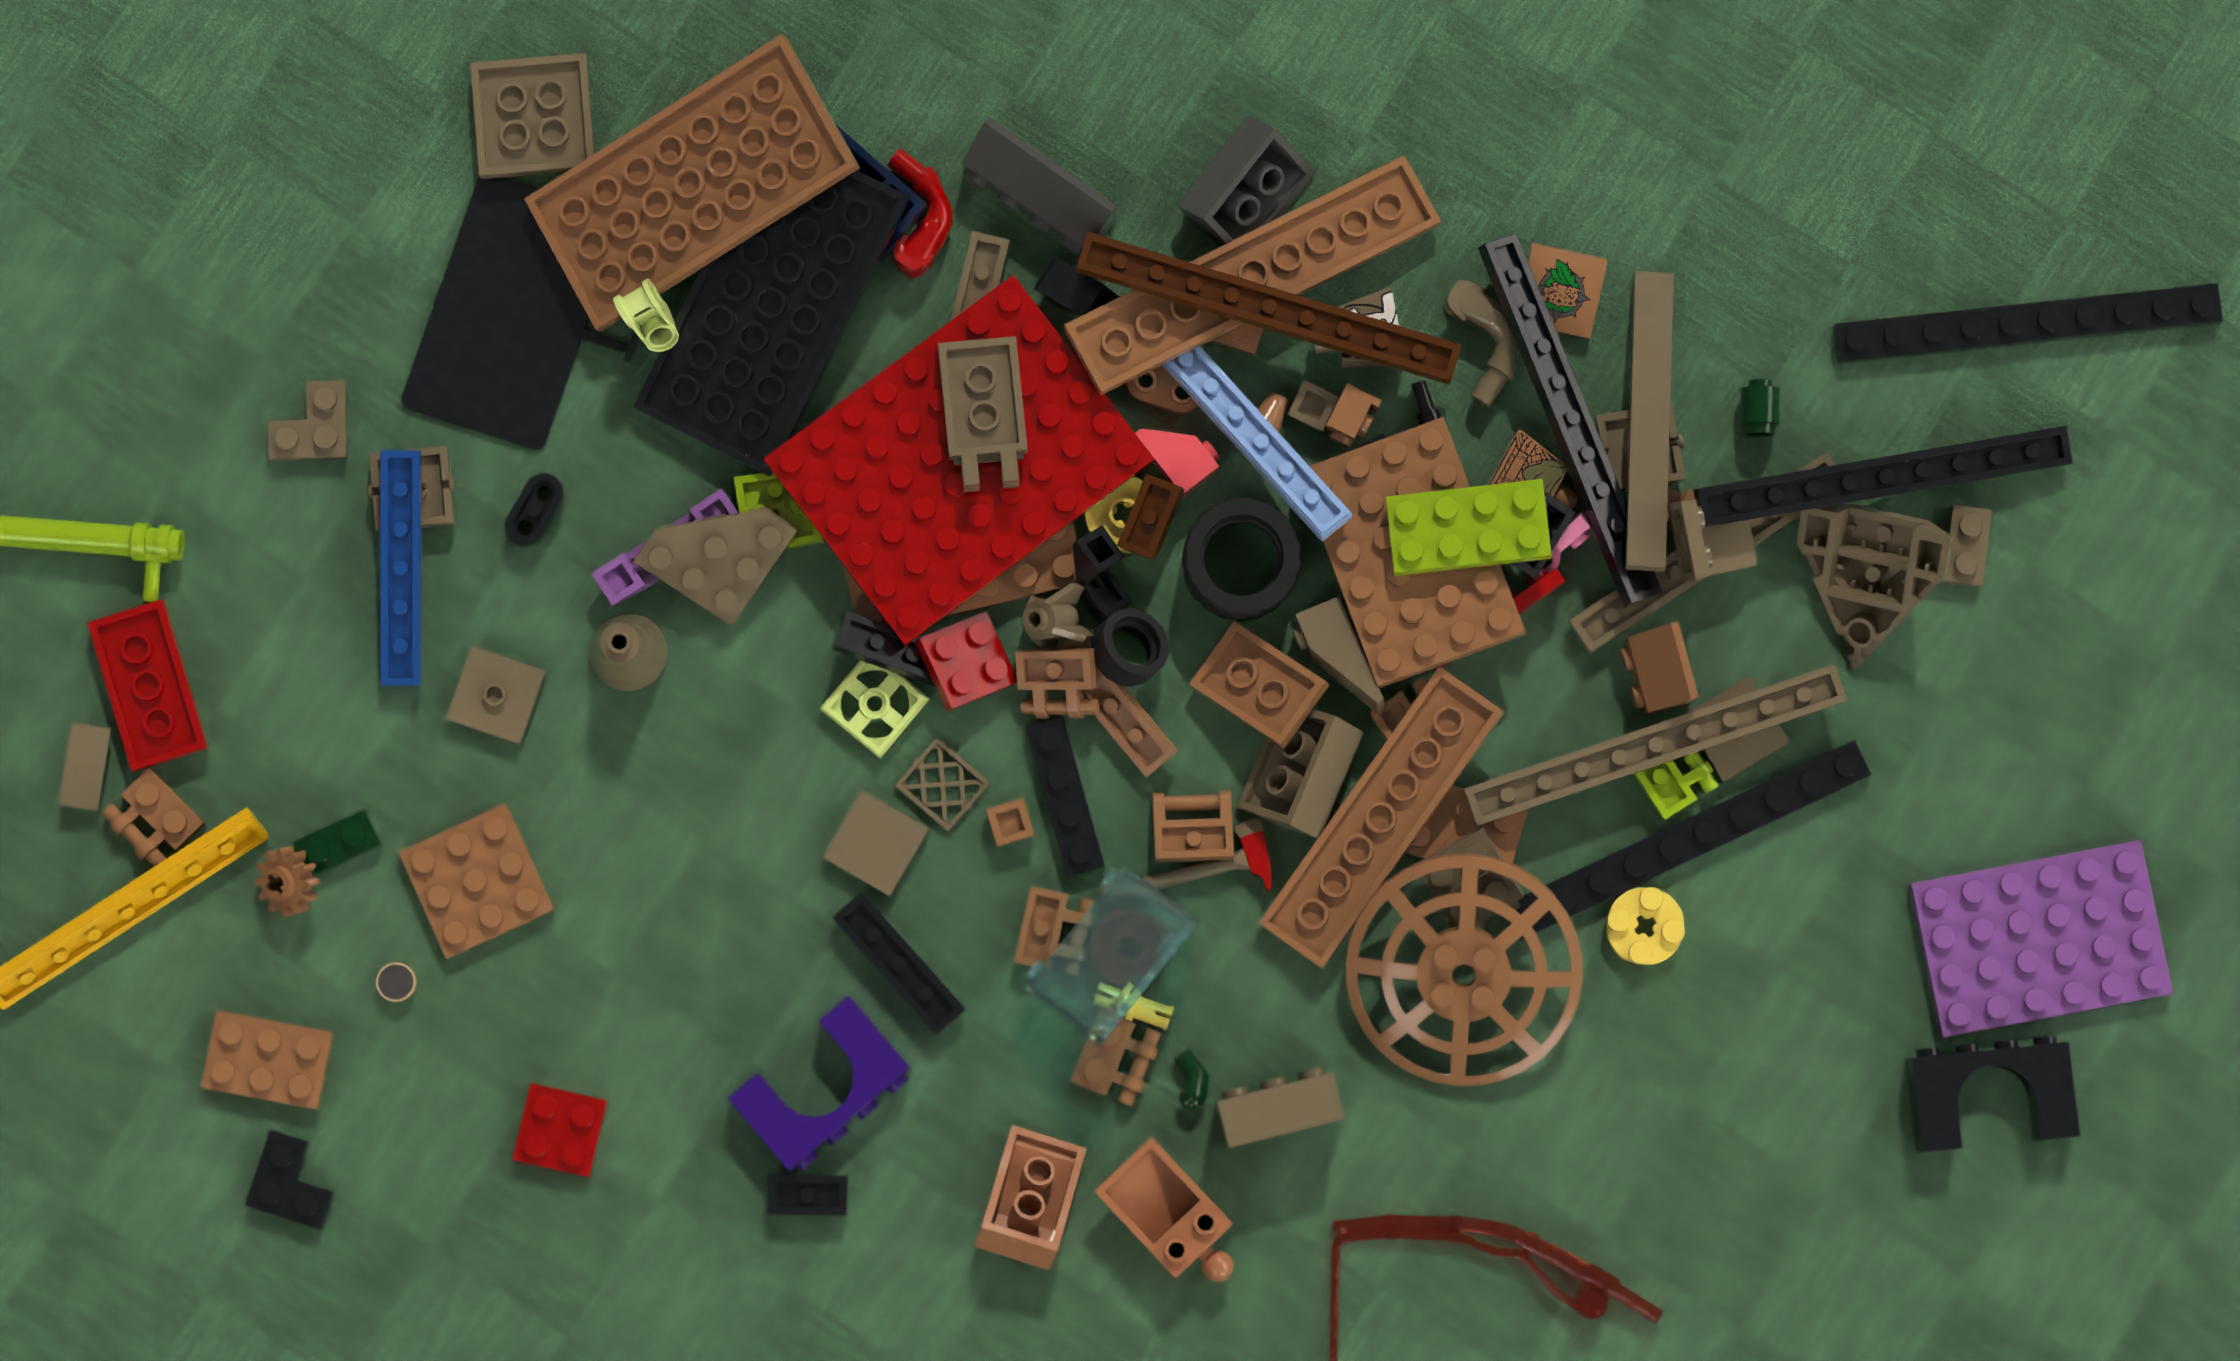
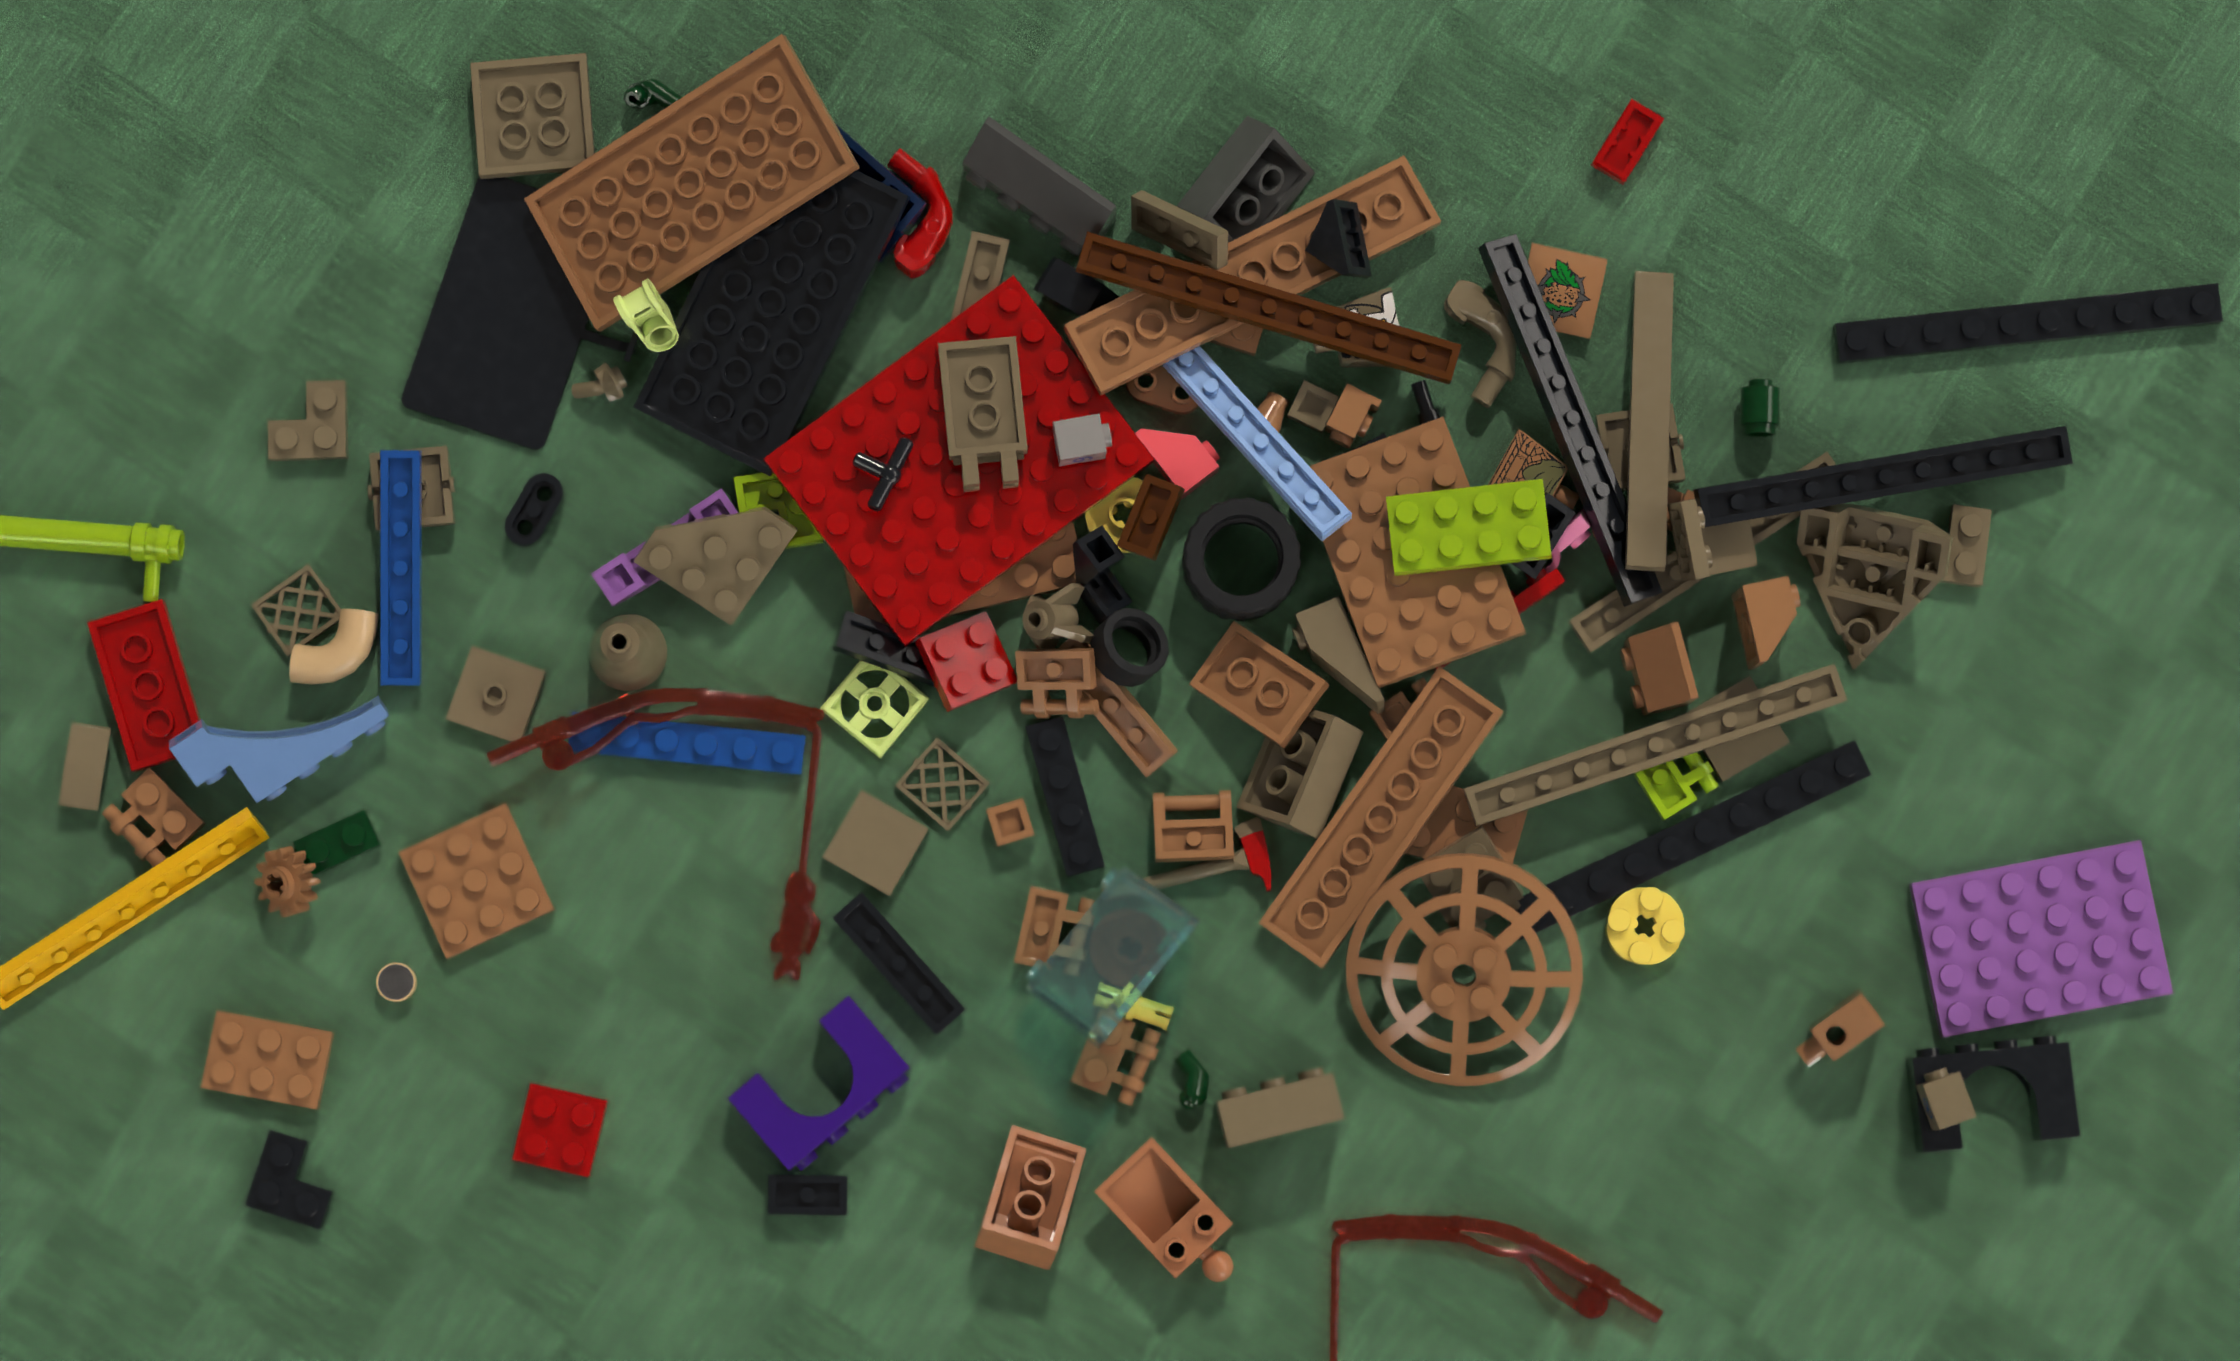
none -> medium blue arch [169,696,389,803]
none -> dark tan window [251,564,341,657]
none -> tan cylinder [289,609,379,685]
none -> clear red piece [486,688,825,981]
none -> blue plate [568,711,806,776]
none -> dark tan plate [571,362,627,402]
none -> dark green arm [624,79,682,108]
none -> black piece [853,437,914,512]
none -> light grey brick [1052,413,1112,467]
none -> dark tan plate [1131,190,1228,270]
none -> black slope [1305,199,1372,279]
none -> red plate [1590,99,1665,185]
none -> medium nougat slope [1731,576,1801,670]
none -> medium nougat torso [1795,989,1885,1067]
none -> dark tan brick [1916,1067,1977,1130]

